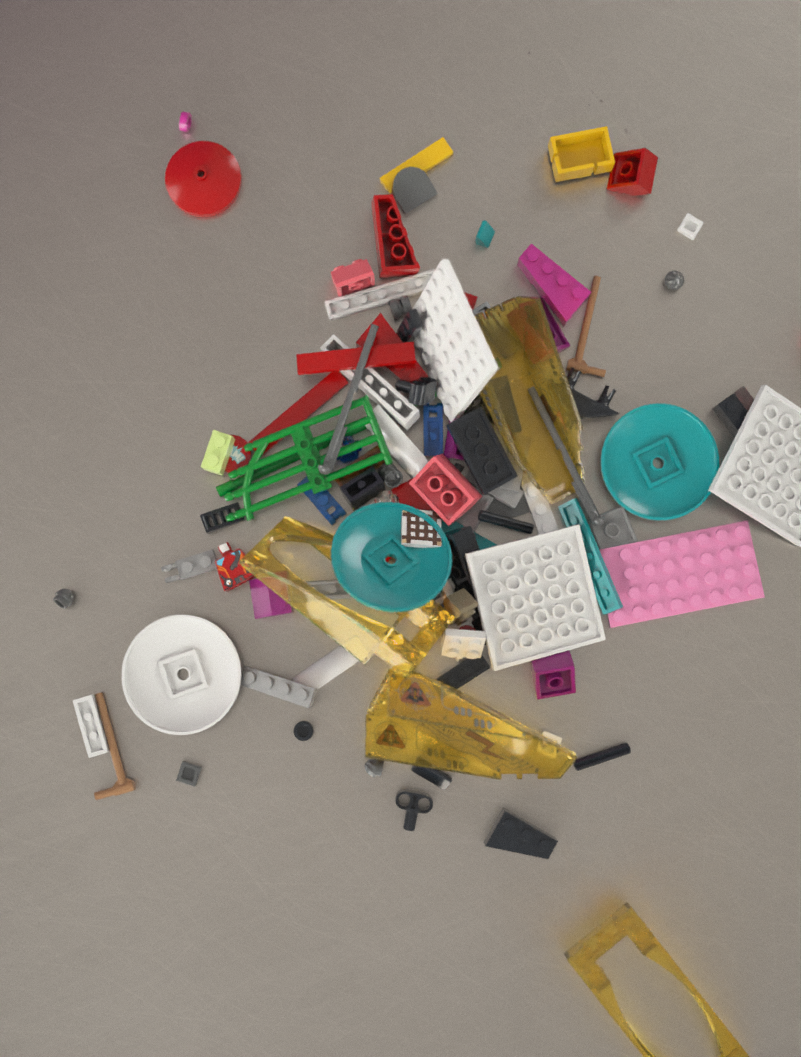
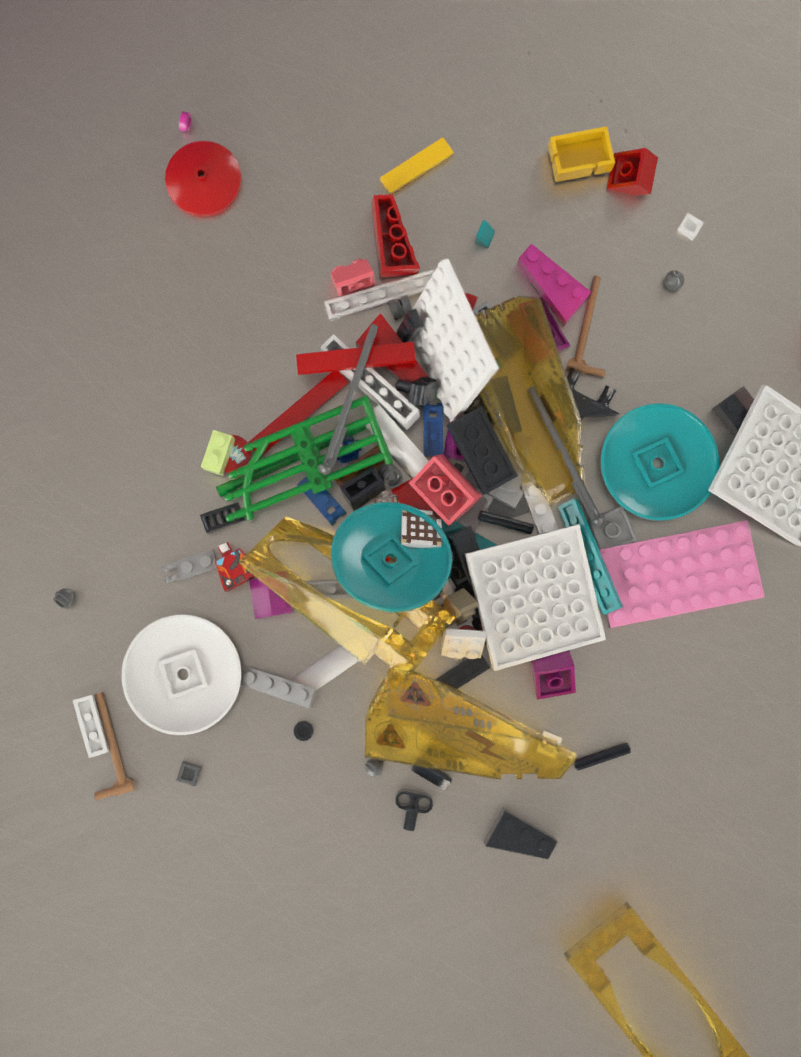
dark grey tile [392,167,438,214] -> none

